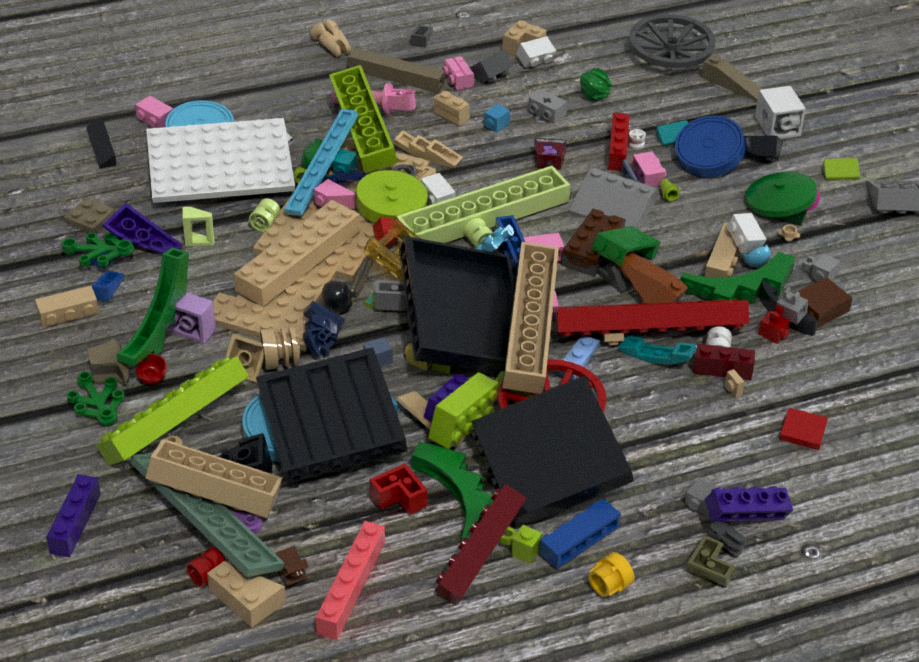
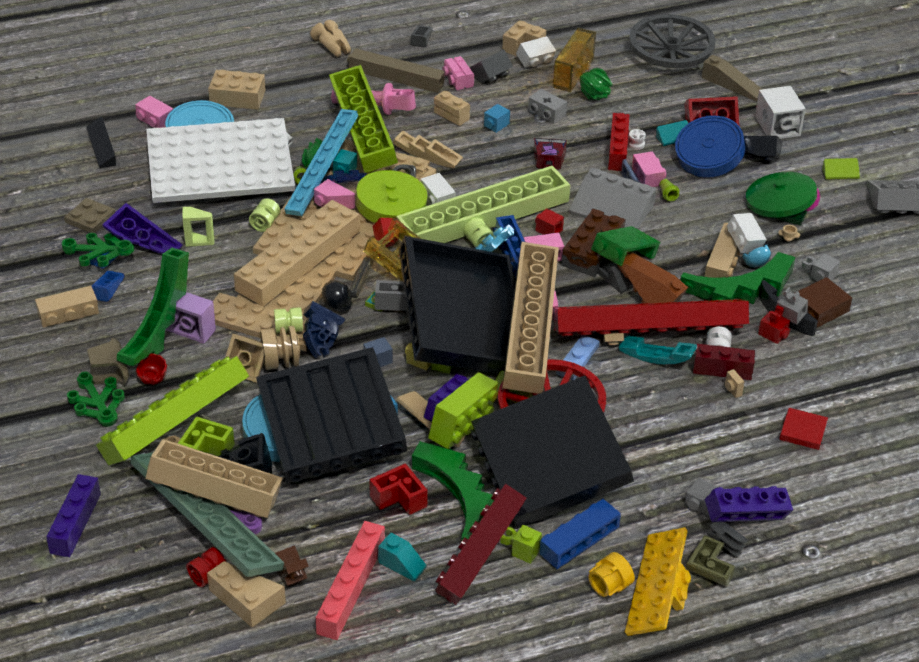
none -> lime brick [177,417,235,456]
none -> tan brick [208,70,265,110]
none -> yellowish green wheel [274,307,303,334]
none -> teal slope [378,533,427,582]
none -> red brick [535,208,564,235]
none -> clear yellow brick [553,27,596,92]
none -> yellow bracket [625,527,691,636]
none -> red slope [684,96,740,126]

